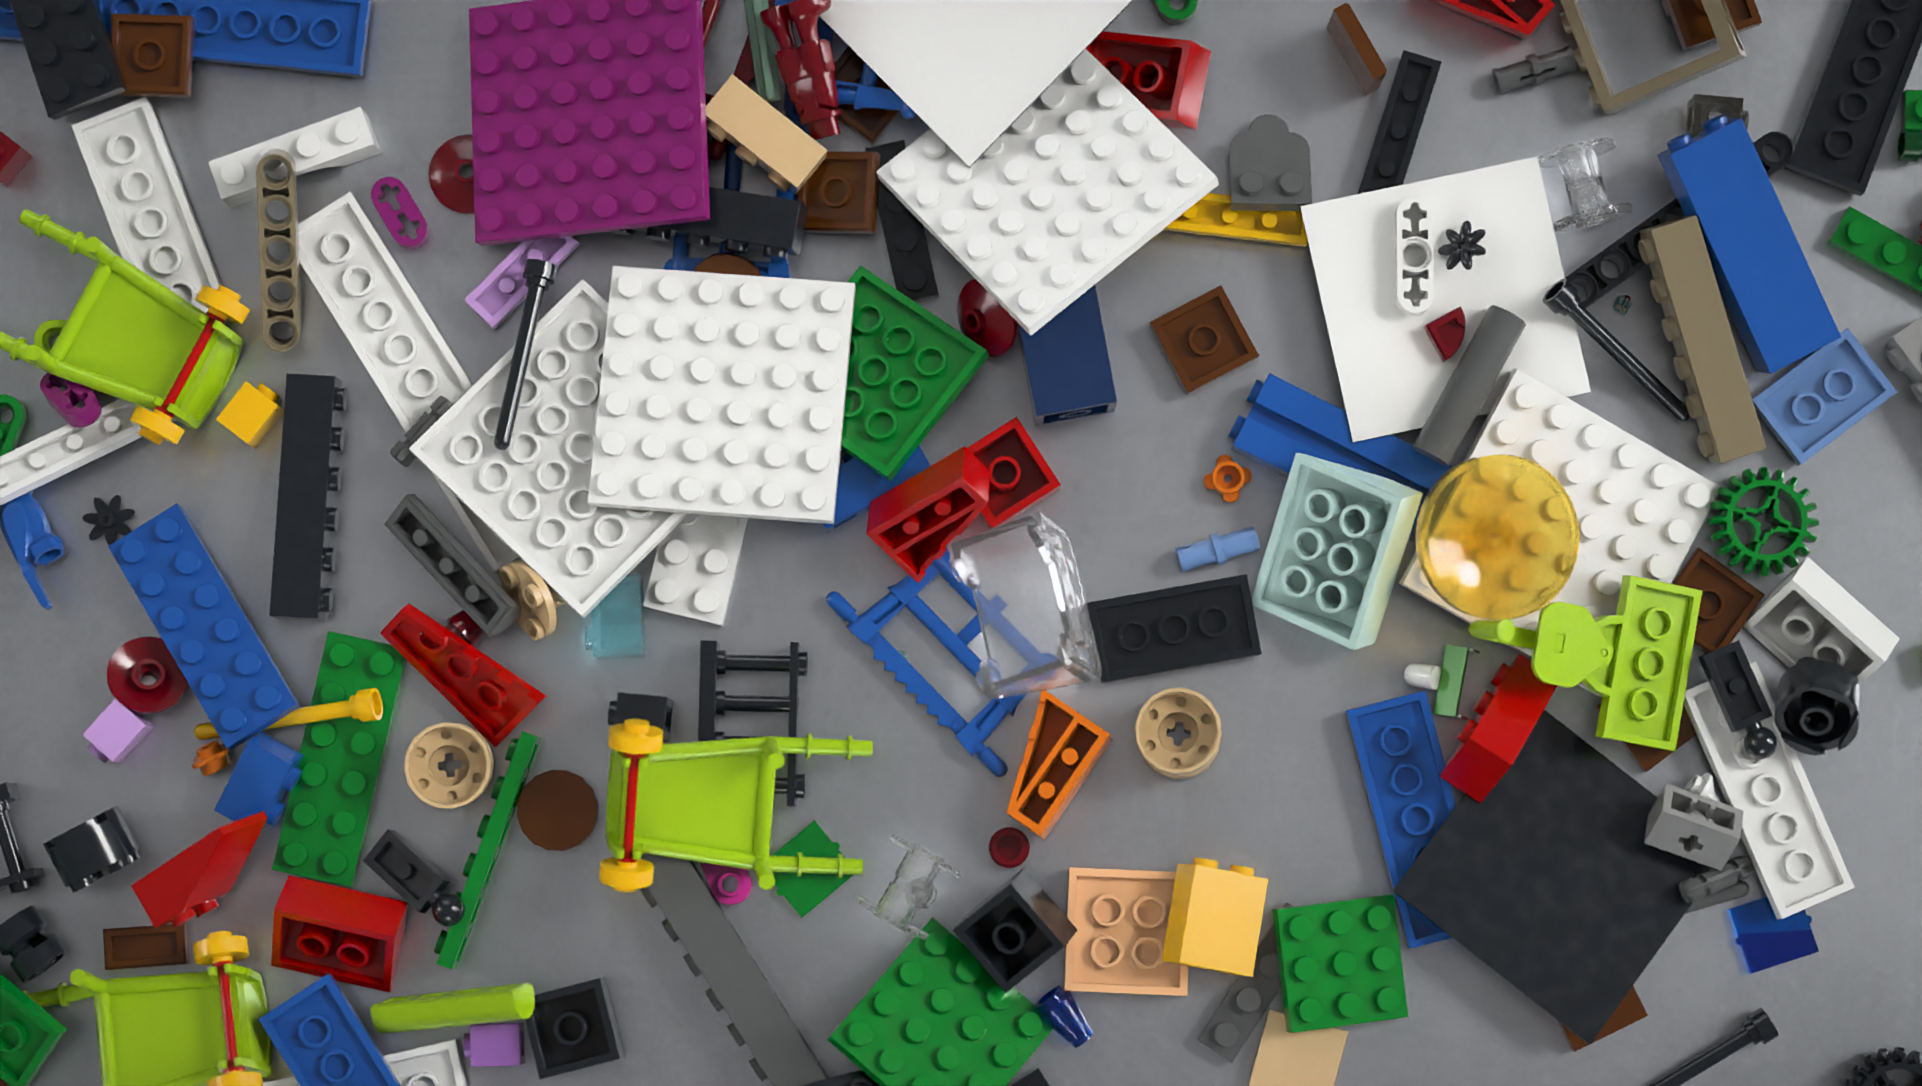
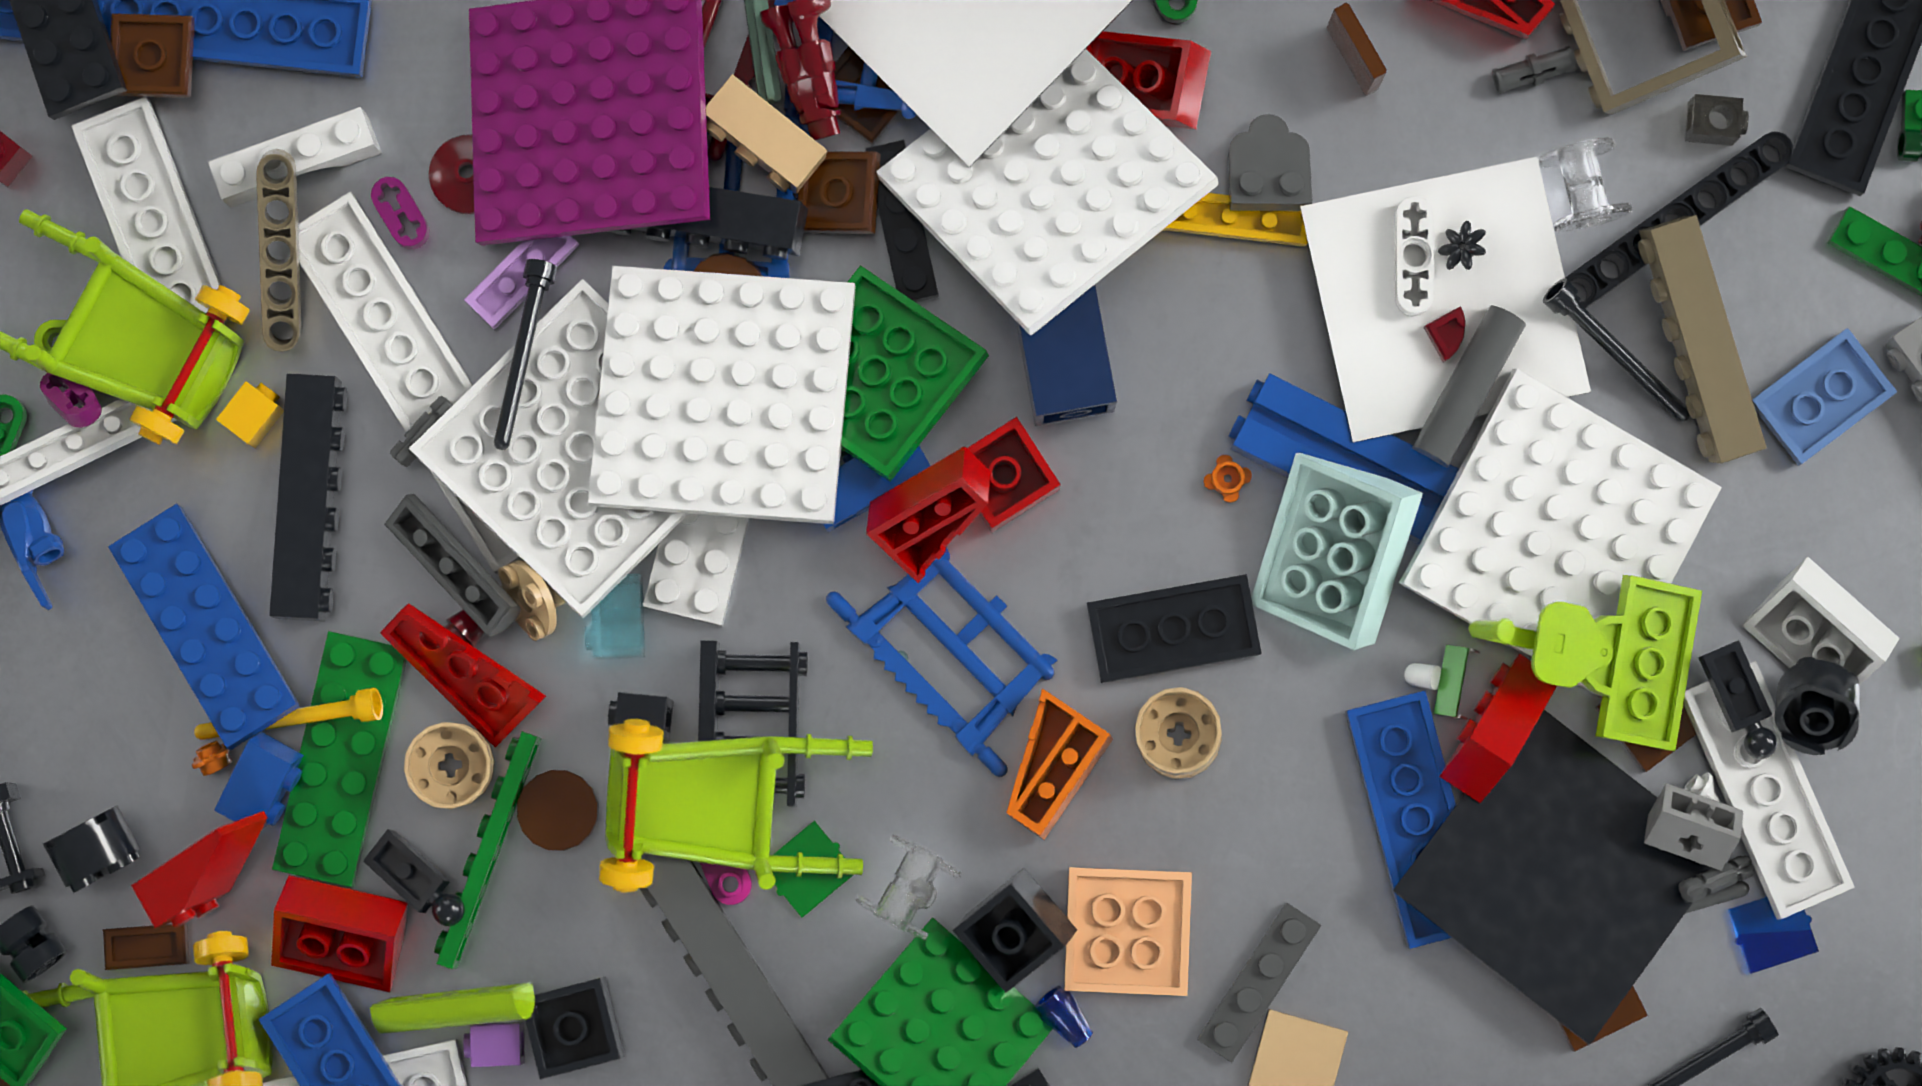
black plant [82,495,135,545] -> none
lavender brick [82,698,154,763] -> none
dark red dish [107,636,189,714] -> none
clear windscreen [951,512,1102,699] -> none
dark red dish [957,279,1017,357] -> none
dark red tile [989,827,1030,868] -> none
reddish brown plate [1149,285,1259,395] -> none
yellow brick [1162,857,1268,977] -> none
medium blue pin [1175,526,1260,572] -> none
green plate [1272,894,1408,1033] -> none
black plate [1358,50,1442,194] -> none
clear yellow dish [1415,454,1580,620] -> none
clear light blue piece [1612,294,1632,315] -> none
blue brick [1657,114,1841,374] -> none
reddish brown tile [1671,547,1765,654] -> none
green gear [1707,467,1819,577] -> none

